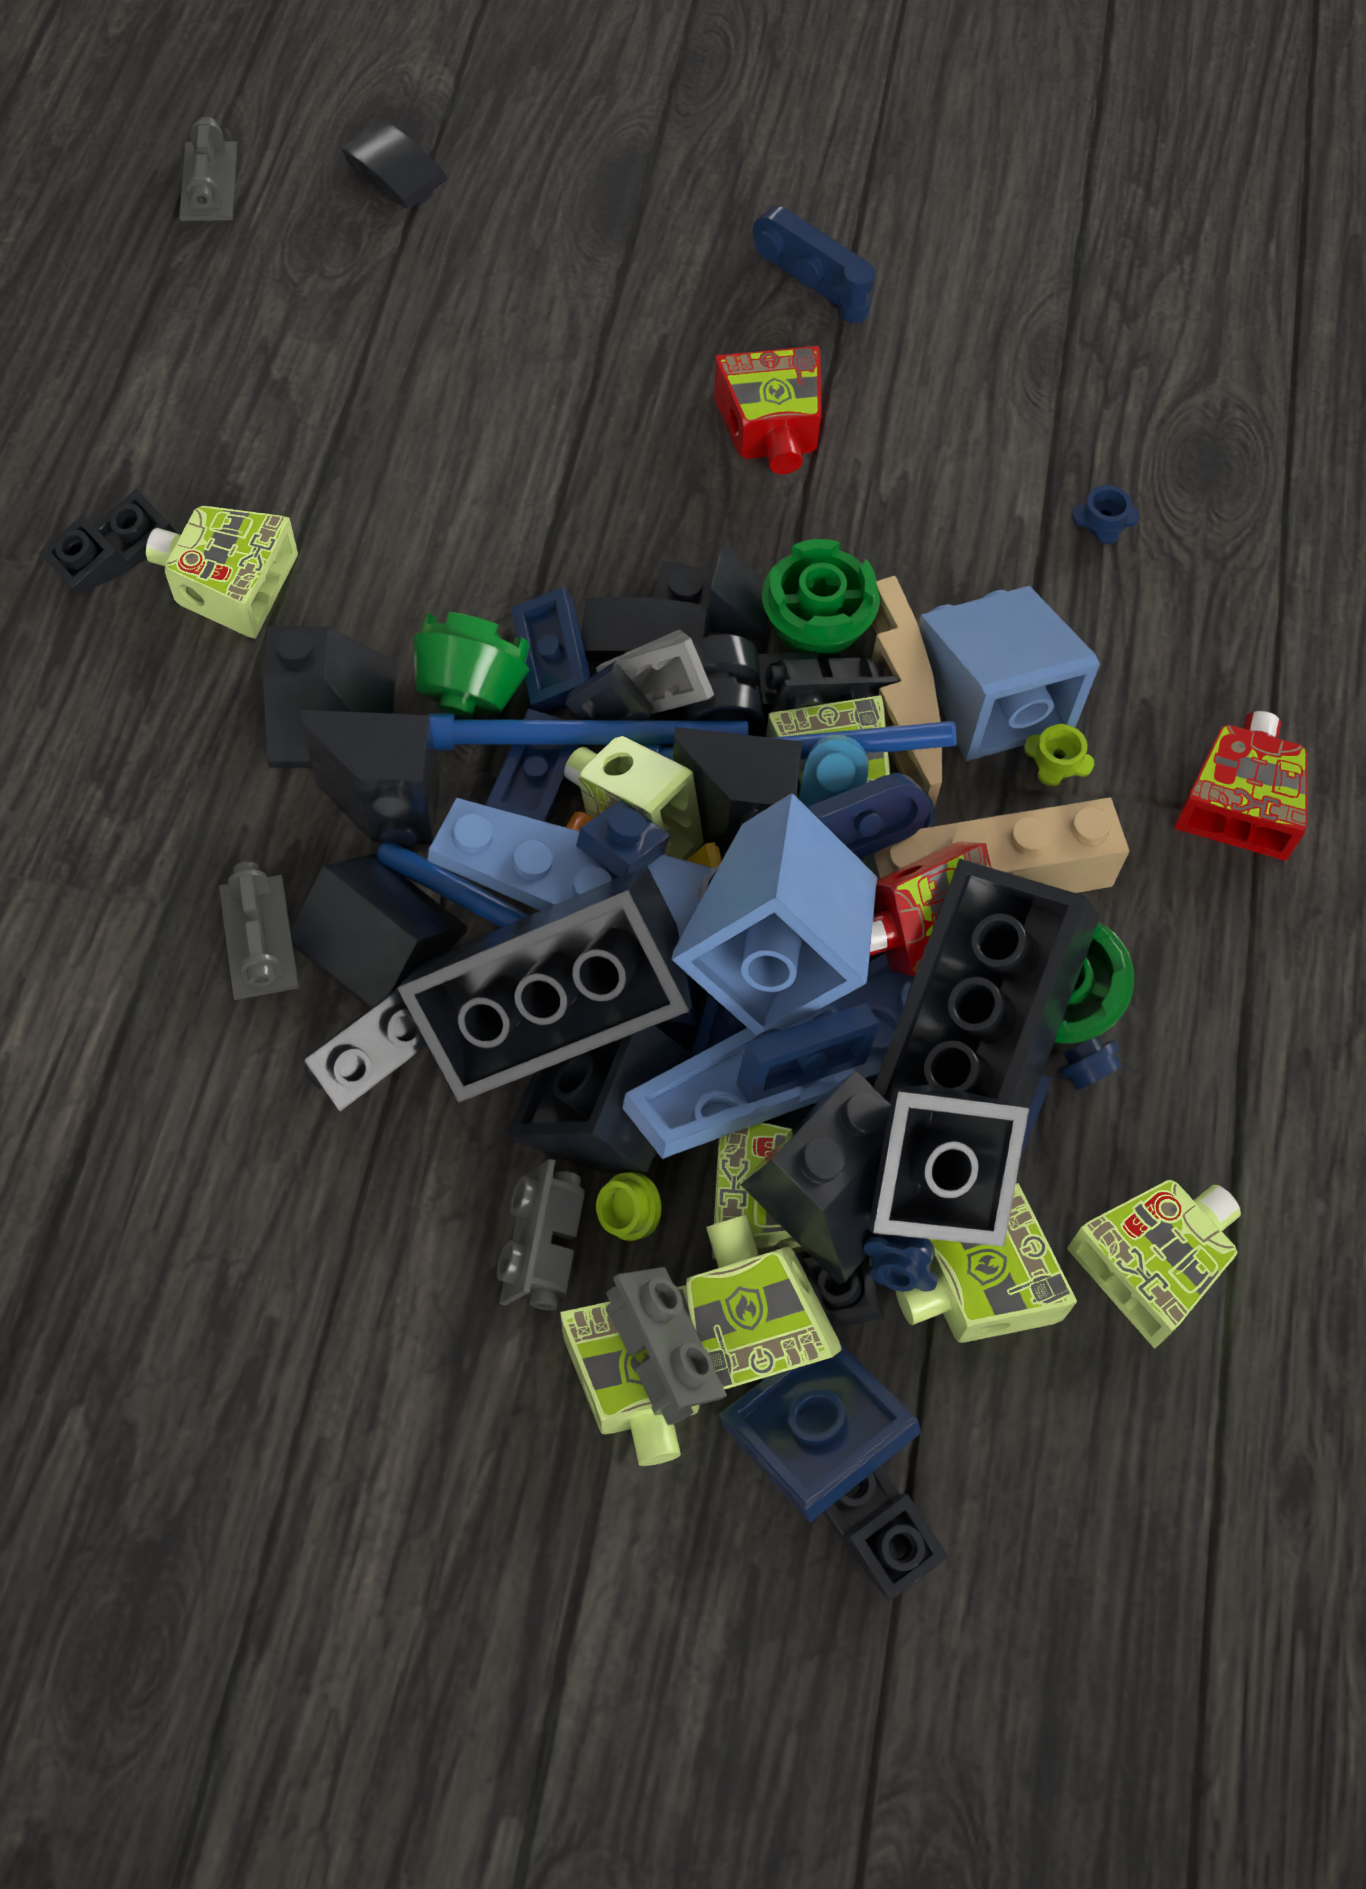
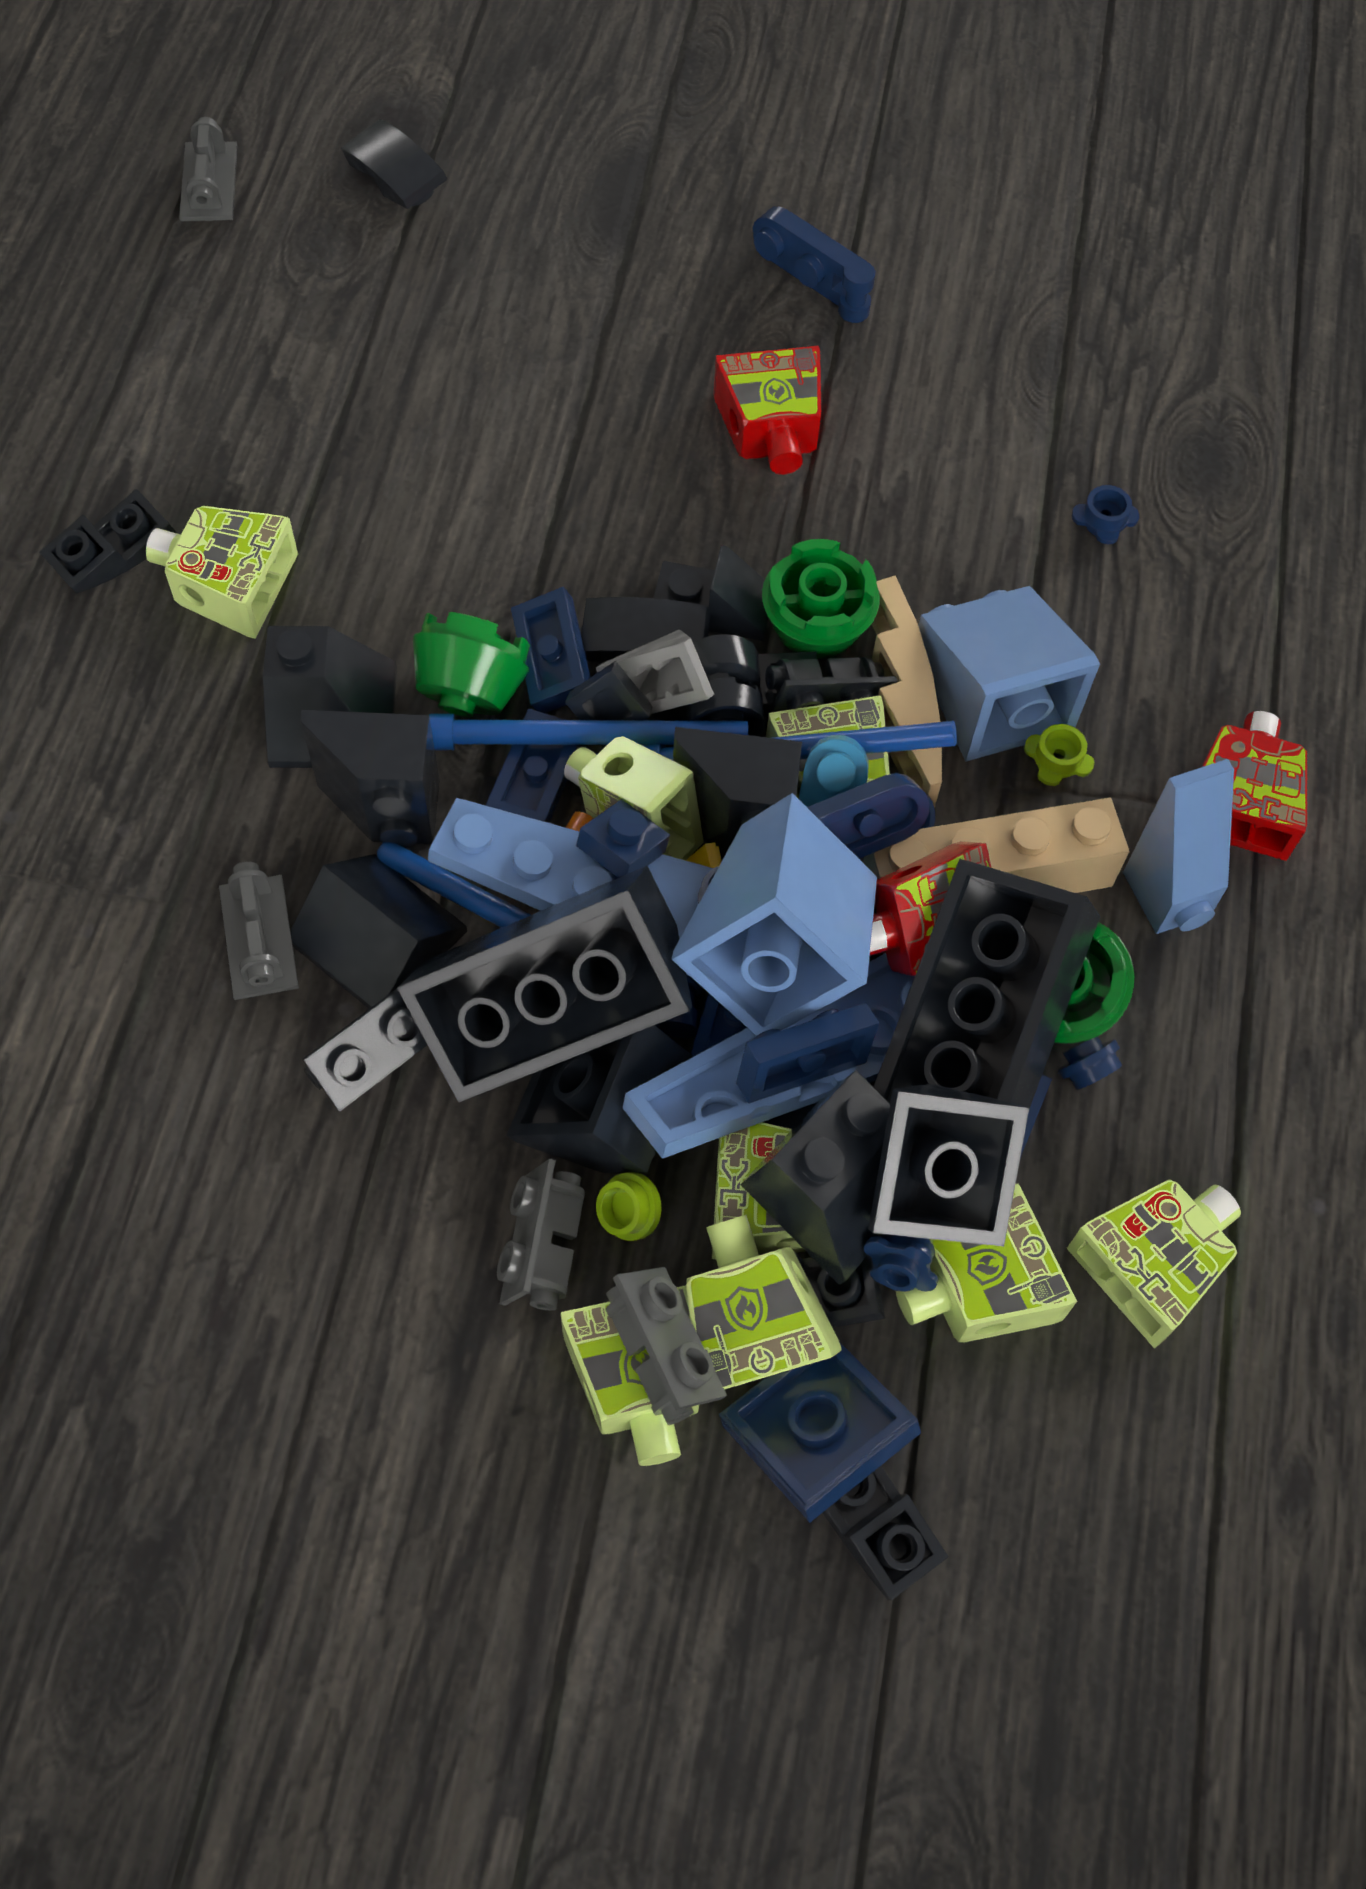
none -> medium blue slope [1123,759,1234,934]

